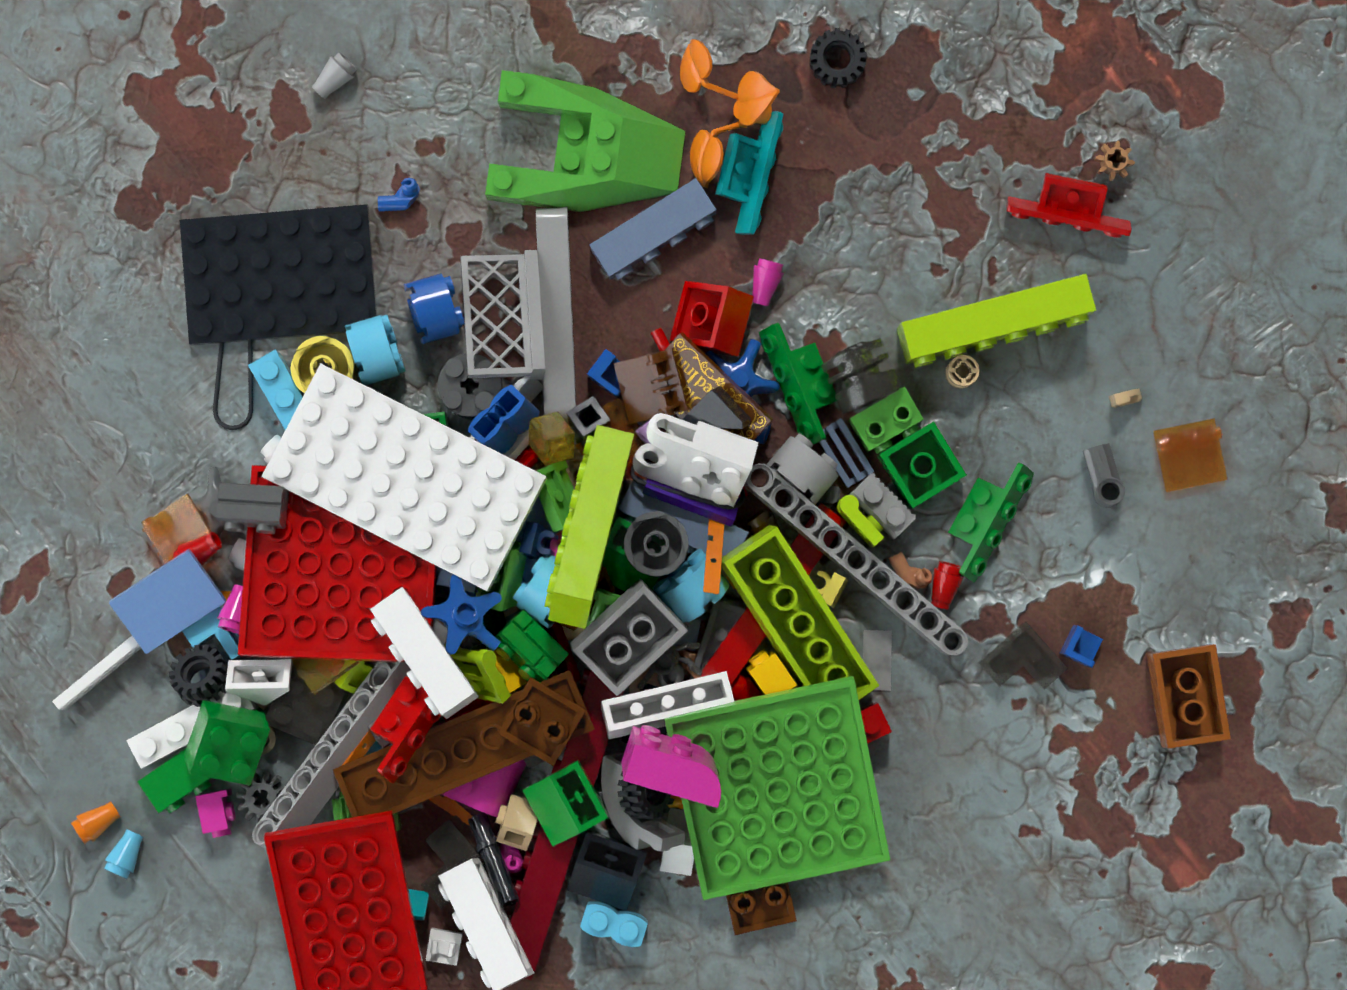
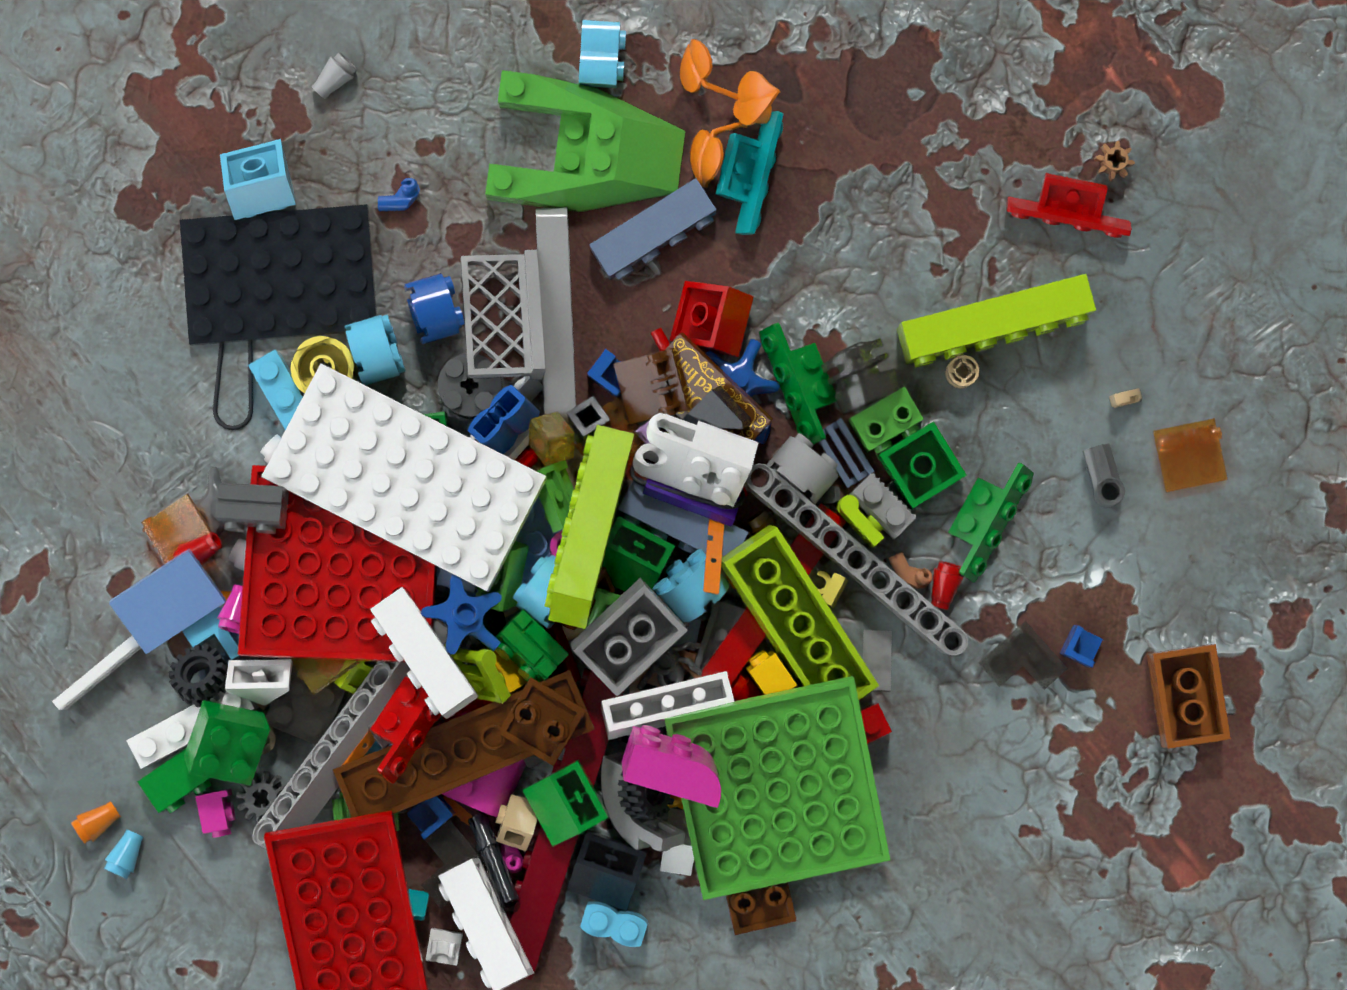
dark blue tile [519,521,559,561] -> none
dark grey brick [624,511,689,577] -> none
dark pink cone [752,258,784,306] -> none
black tyre [809,28,867,88] -> none
none -> medium azure slope [220,139,296,220]
none -> blue panel [407,794,456,839]
none -> medium azure brick [579,20,626,88]

